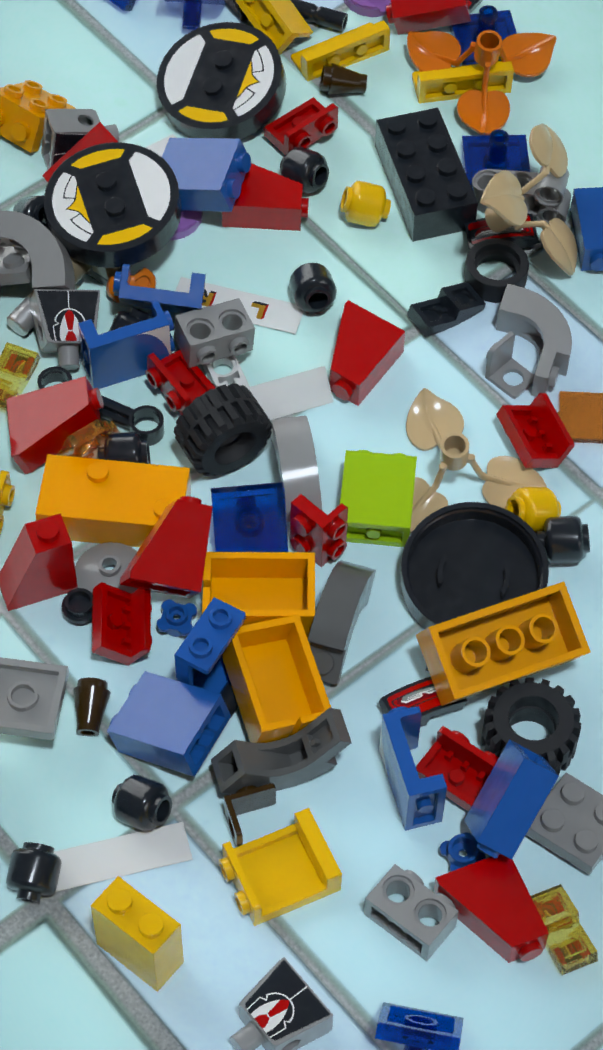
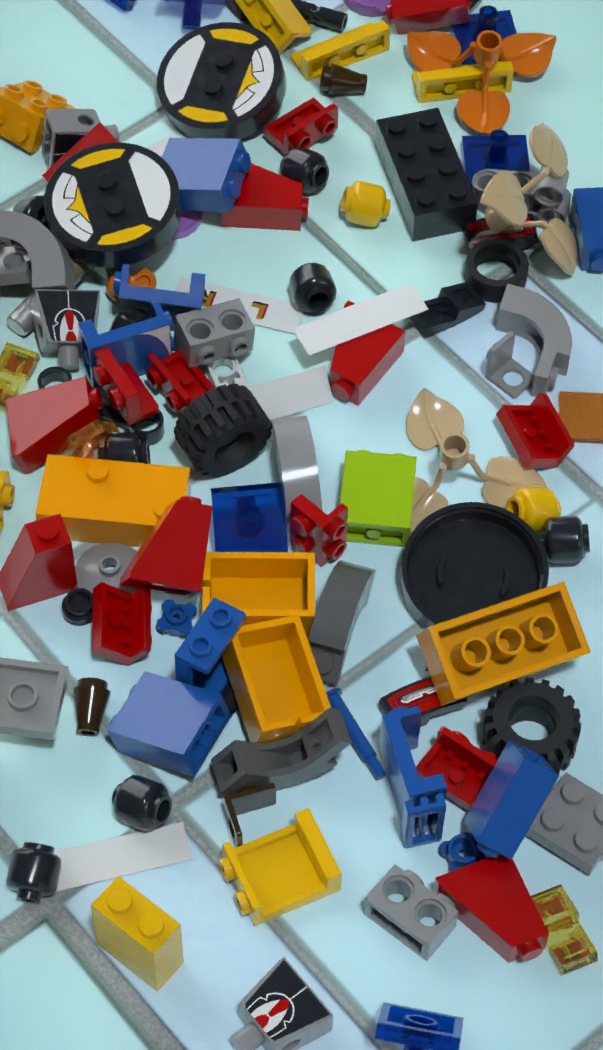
none -> red bracket [92,346,159,425]
none -> white sticker [292,283,429,356]
none -> blue piece [326,688,387,780]
none -> blue tile [400,793,446,848]

